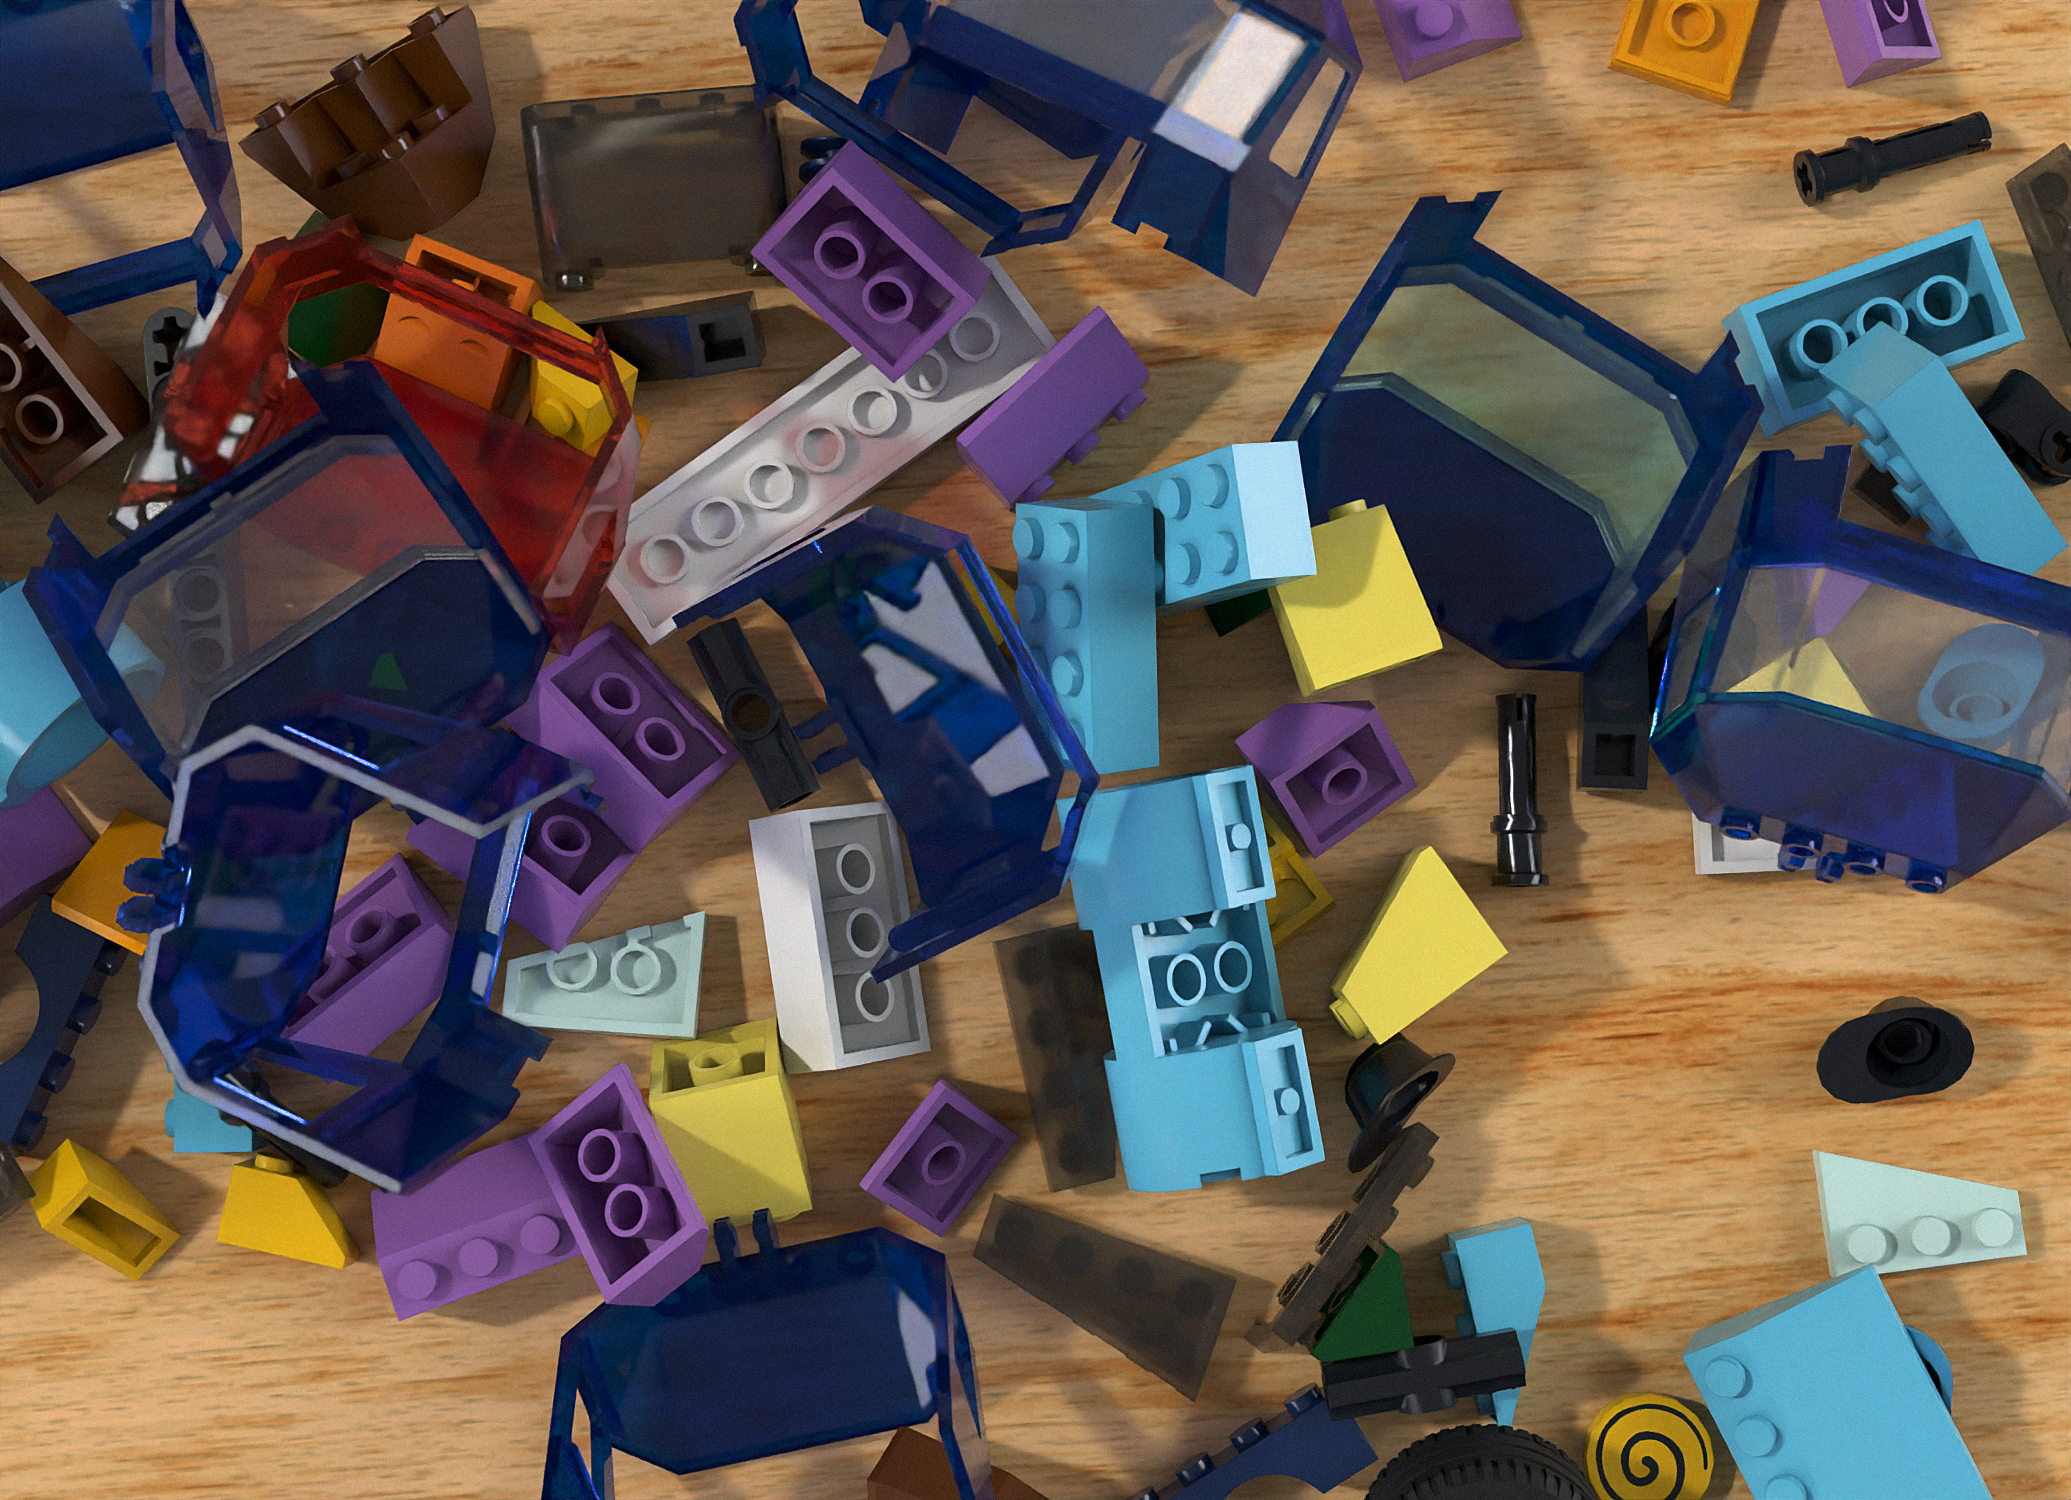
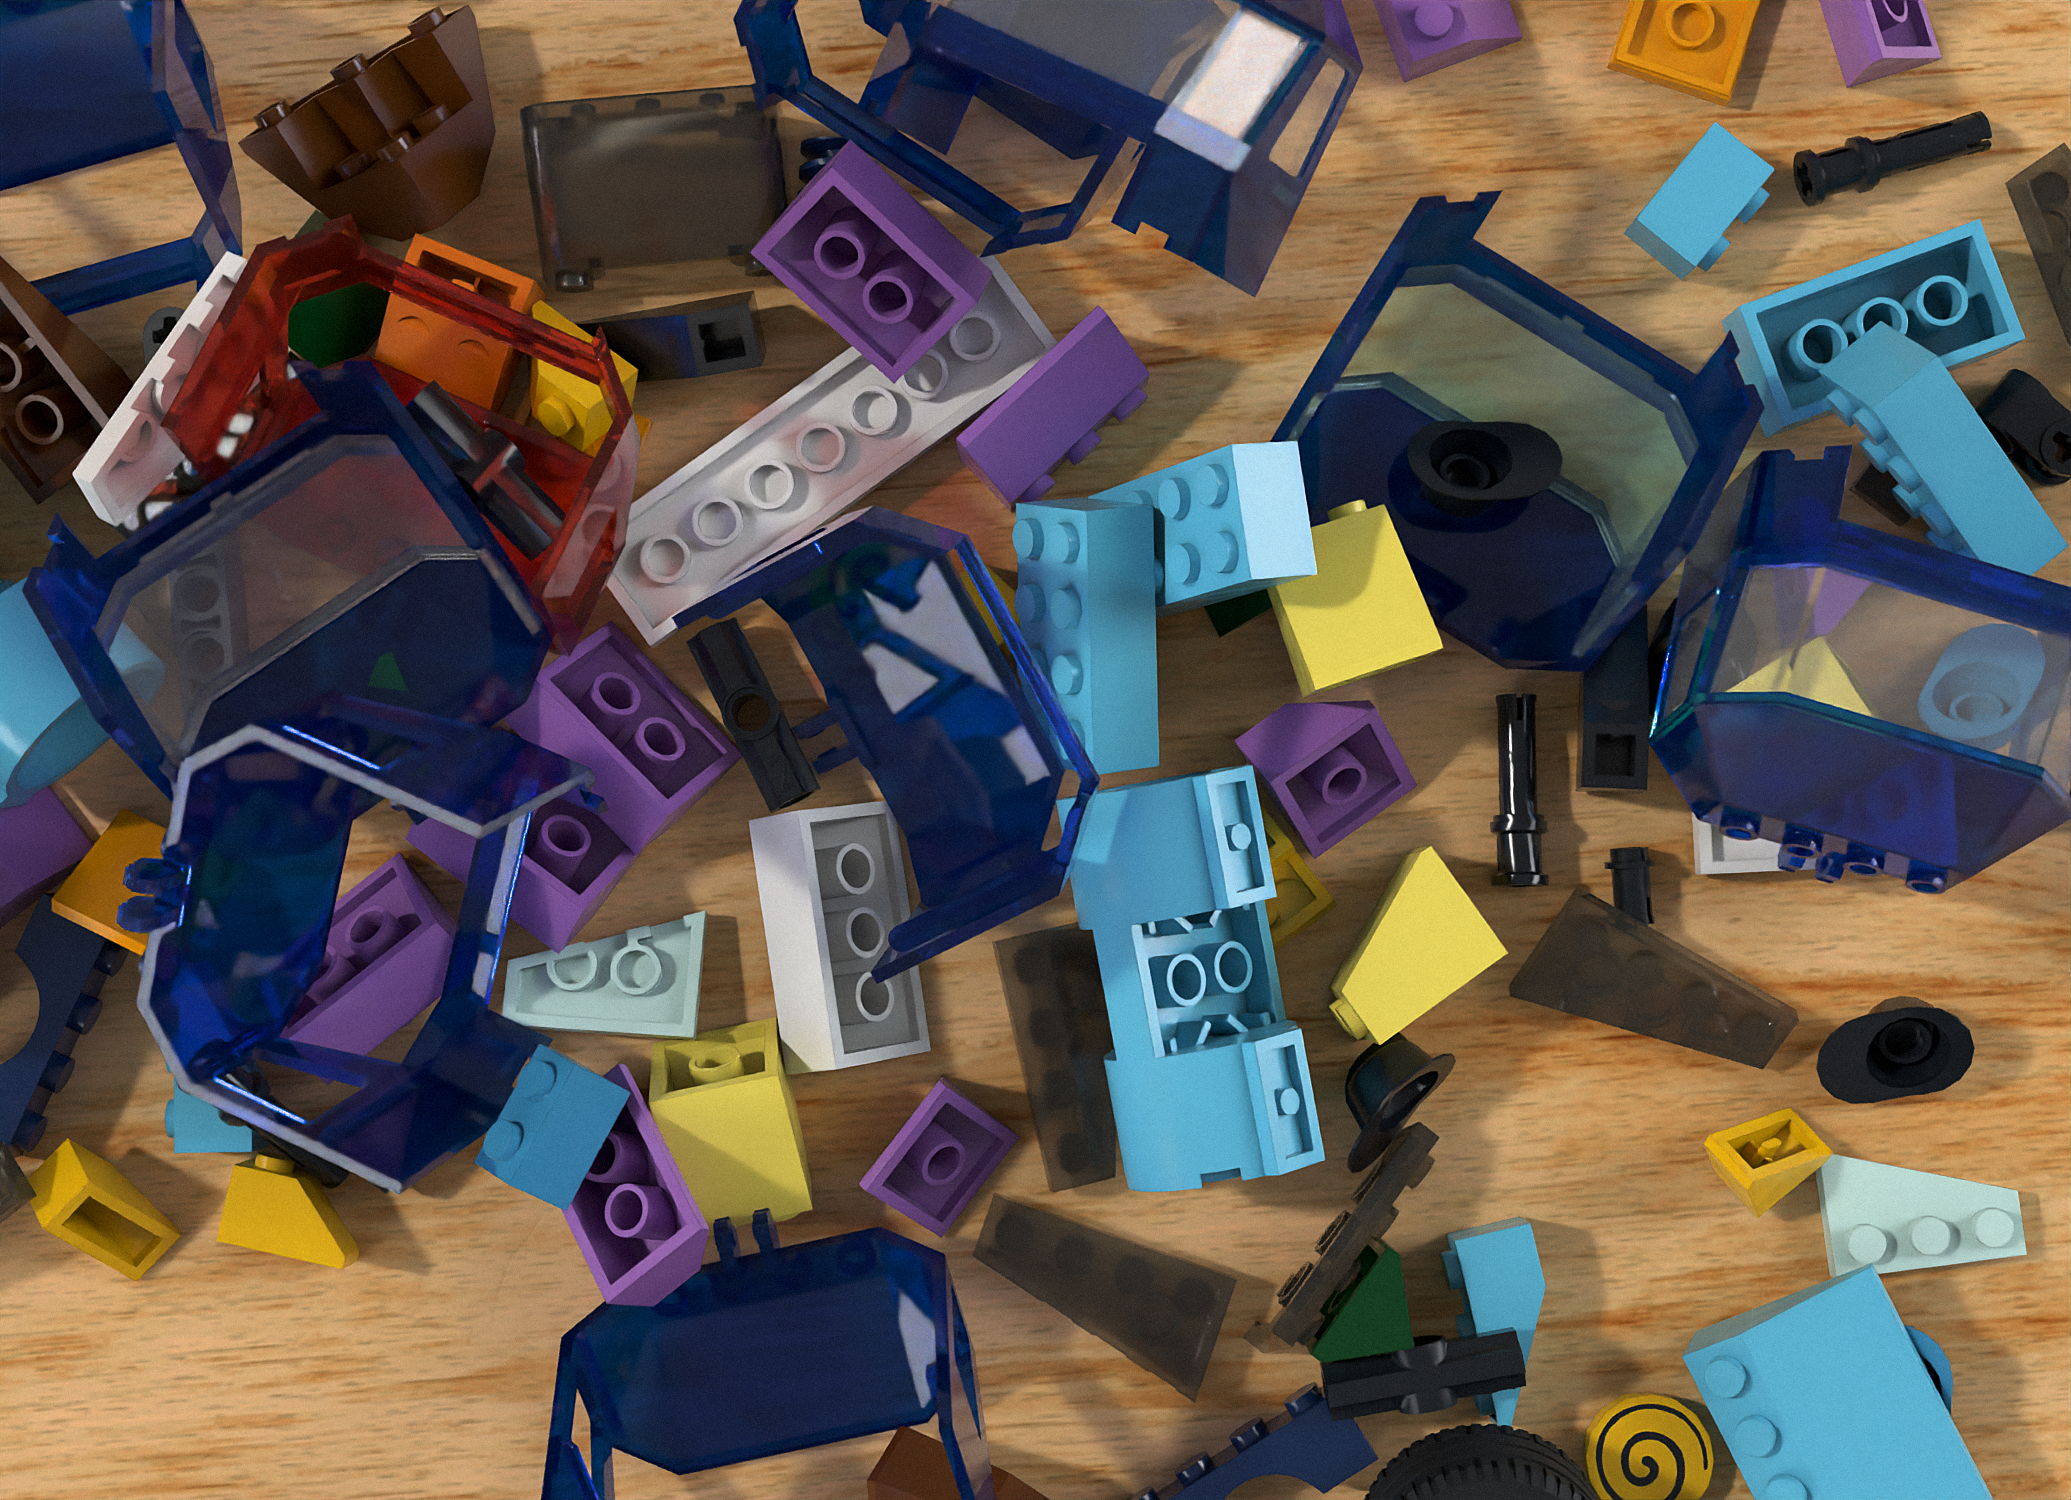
medium lavender slope [370,1131,582,1321] -> none
none -> white wing [72,251,291,527]
none -> black piece [391,380,573,562]
none -> dark azure slope [474,1044,631,1211]
none -> black piece [1406,420,1563,518]
none -> clear smoke wing [1509,886,1799,1070]
none -> black pin [1604,847,1656,926]
none -> medium azure brick [1623,122,1775,280]
none -> yellow slope [1704,1107,1833,1218]

